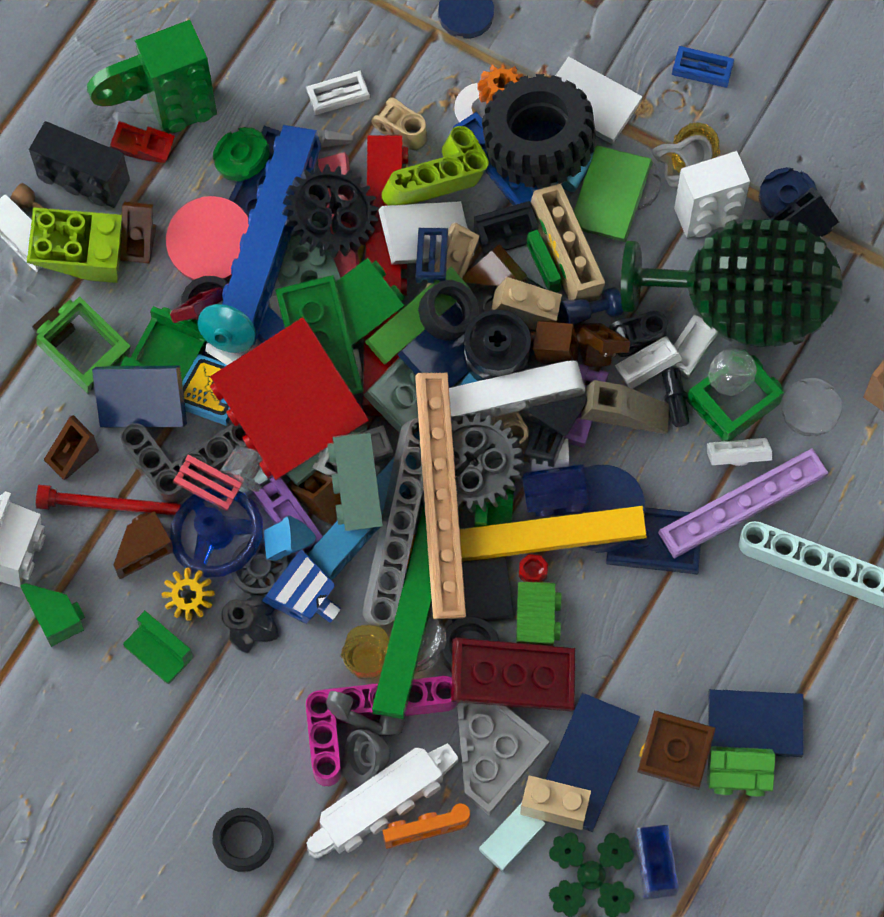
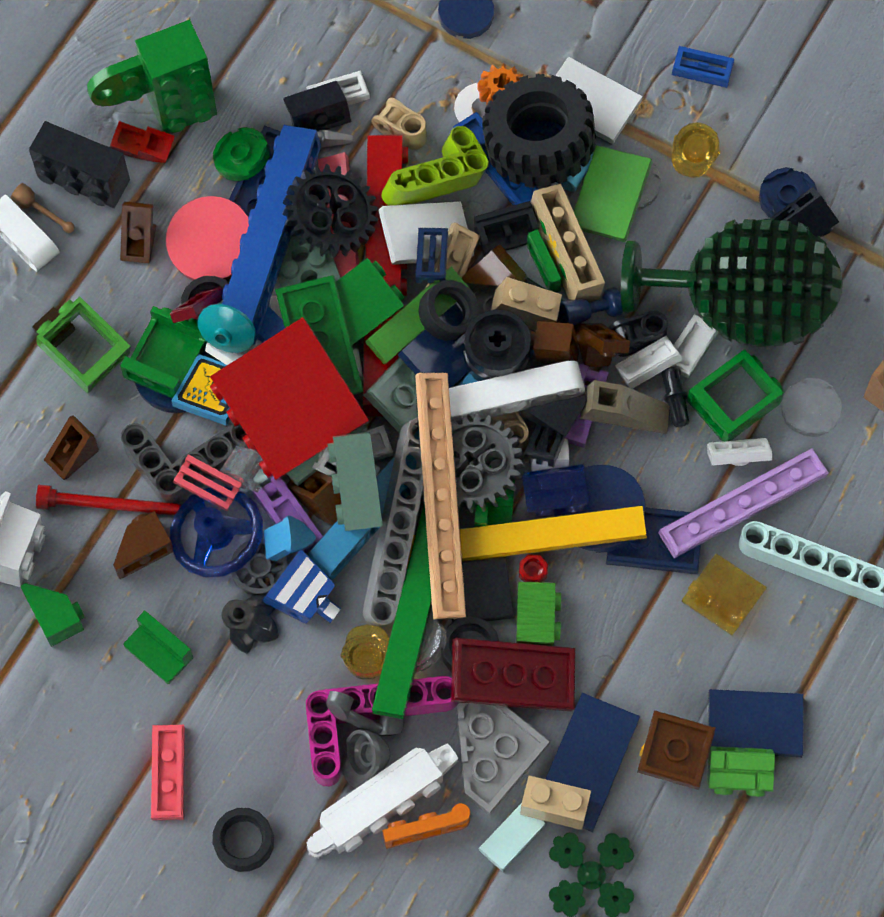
lime slope [27,207,122,283] -> none
dark blue tile [92,365,187,427] -> none
yellow gear [162,568,215,621] -> none
clear blue brick [634,825,679,899] -> none
light grey piece [652,135,712,187] -> none
white brick [674,151,750,238] -> none
clear hair [708,347,757,396] -> none
none -> coral tile [151,724,185,820]
none -> black panel [283,81,352,131]
none -> clear yellow hinge [681,553,767,636]

